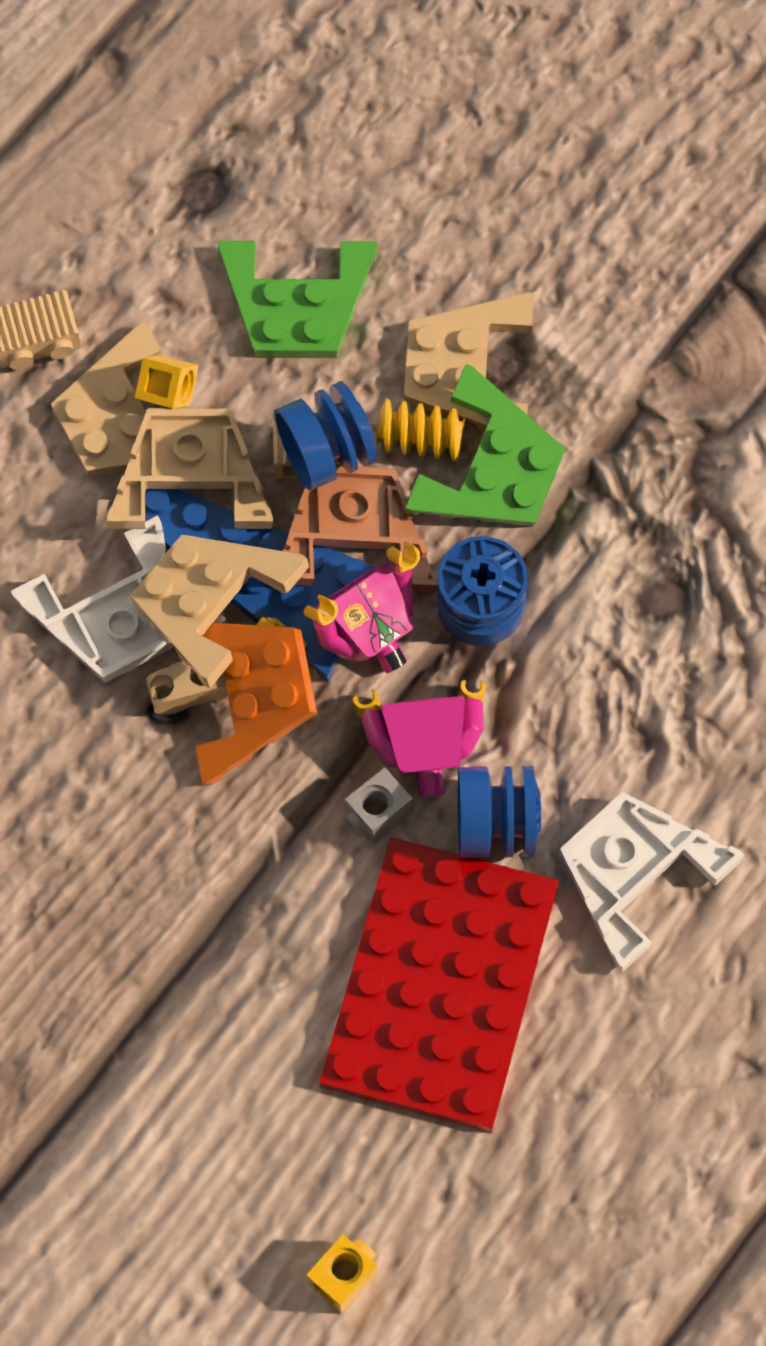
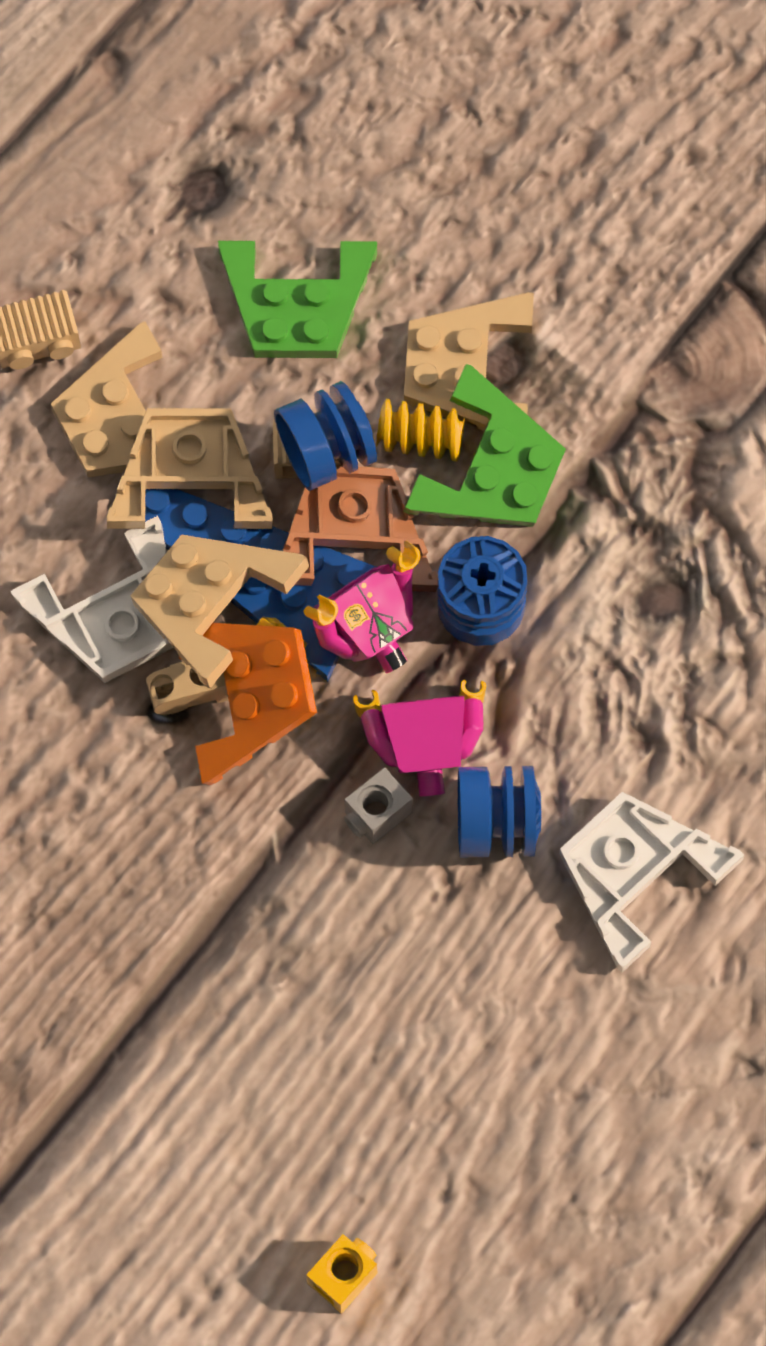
yellow brick [134,355,199,409] -> none
red plate [319,837,559,1133] -> none

